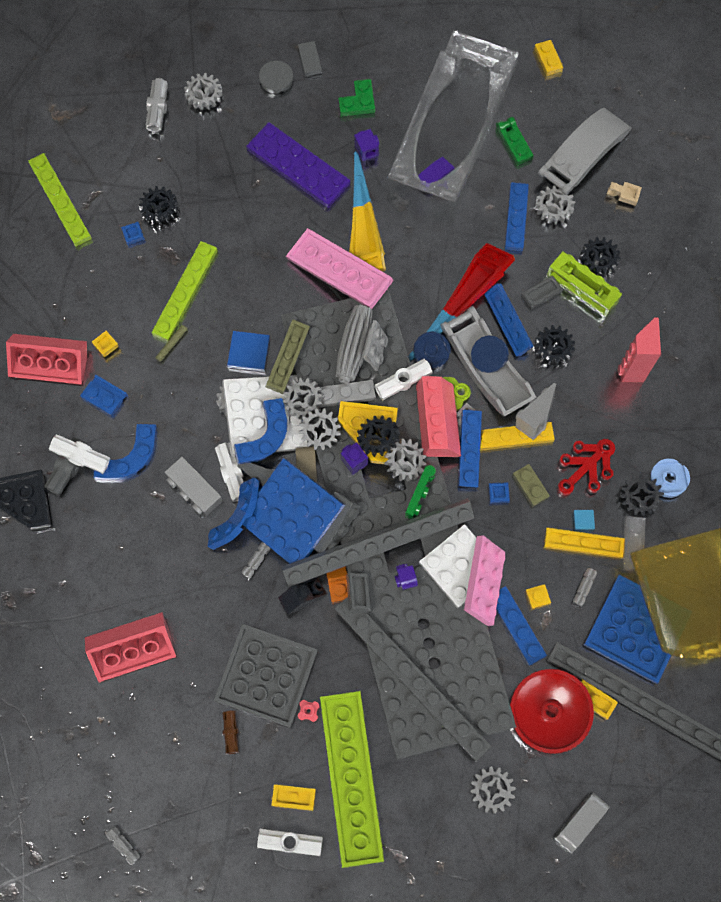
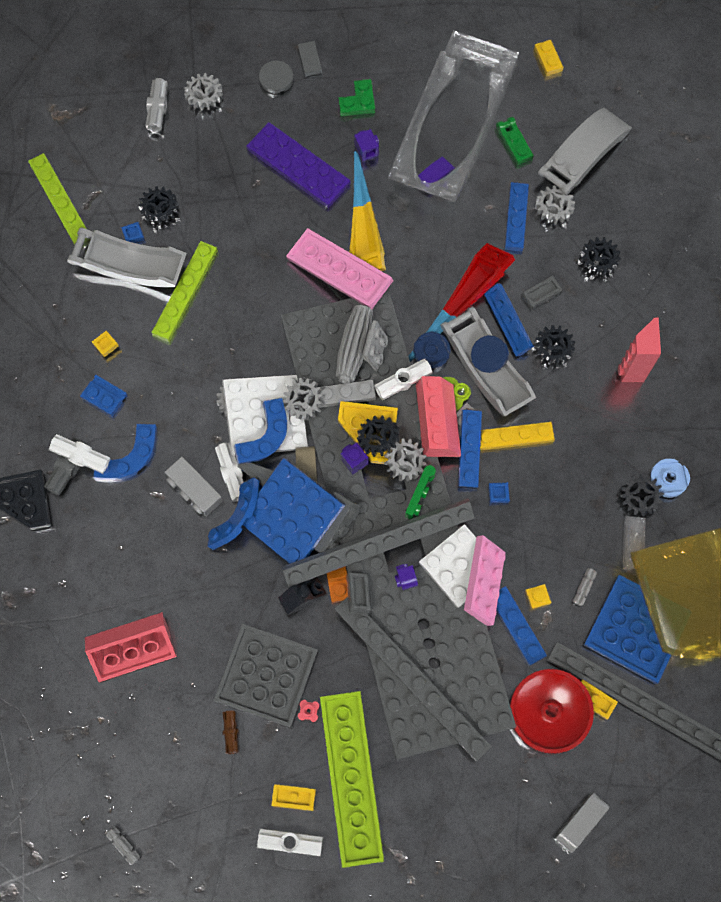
coral slope [6,334,87,384] -> none
olive piece [155,325,188,362] -> none
blue tile [227,331,270,372] -> none
light grey axle [242,542,270,578] -> none
olive plate [265,319,310,394] -> none
light grey gear [299,408,341,450] -> none
light grey gear [470,767,516,814] -> none
olive plate [512,464,550,507] -> none
light grey slope [516,383,556,440] -> none
yellow tile [544,528,625,559] -> none
lime brick [547,252,622,317] -> none
red plant [557,439,615,496] -> none
dark azure tile [573,510,595,531] -> none
tan plate [607,182,642,206] -> none
none -> light grey windscreen [67,228,187,287]

